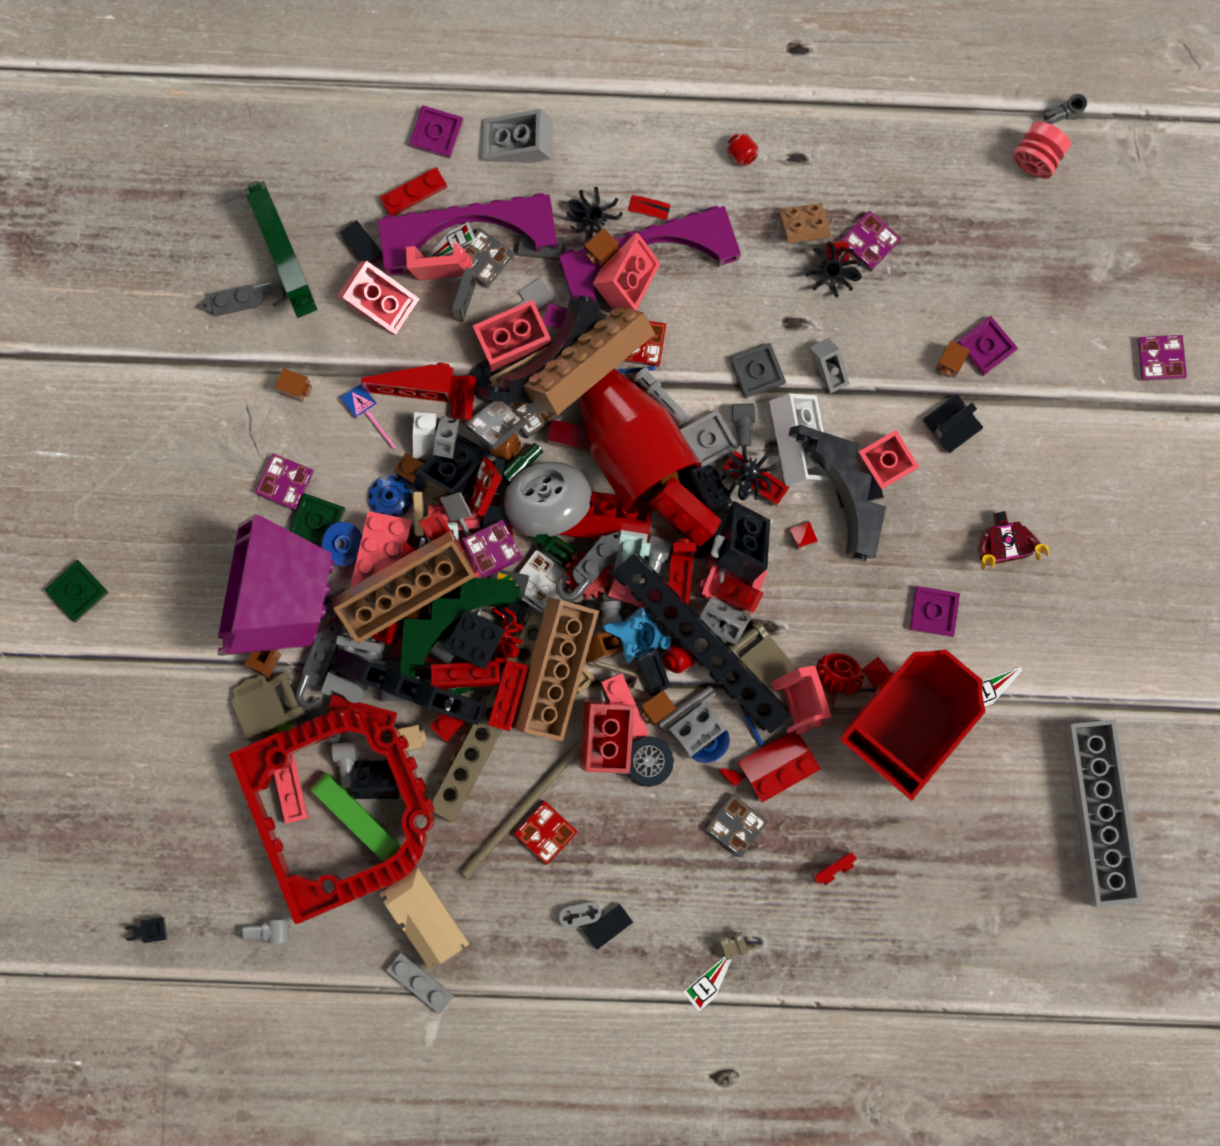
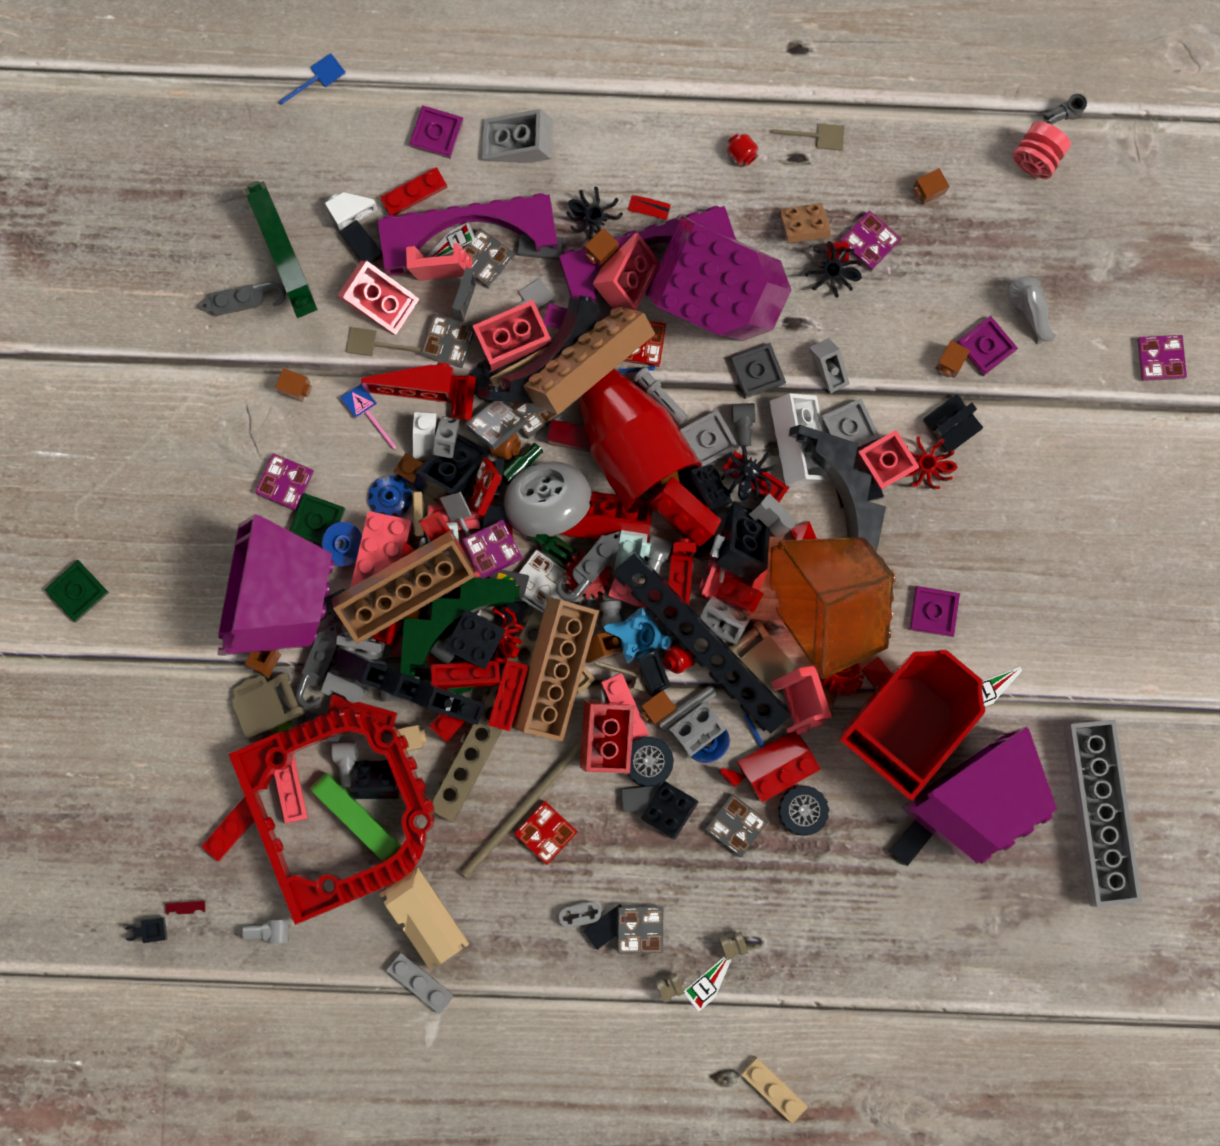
red plate [812,852,857,886] -> none
torso [977,511,1049,570] -> none
none -> dark red piece [165,901,206,915]
none -> red plate [201,797,254,862]
none -> blue piece [279,53,346,105]
none -> white slope [325,192,378,231]
none -> dark tan piece [346,327,421,356]
none -> dark grey tile [421,314,474,369]
none -> dark grey tile [617,906,664,954]
none -> dark grey tile [622,786,660,812]
none -> black bracket [641,781,699,840]
none -> magenta windscreen [646,215,792,341]
none -> dark tan wheel [655,972,685,1003]
none -> tan plate [741,1057,808,1124]
none -> light grey leg [749,494,795,537]
none -> clear orange windscreen [770,537,896,679]
none -> dark tan piece [771,123,844,151]
none -> black wheel [778,786,829,836]
none -> light grey plate [821,398,880,449]
none -> black tile [889,820,933,866]
none -> magenta windscreen [902,726,1057,864]
none -> red animal [904,436,958,490]
none -> dark orange brick [913,168,950,205]
none -> light grey hair [1008,277,1056,344]

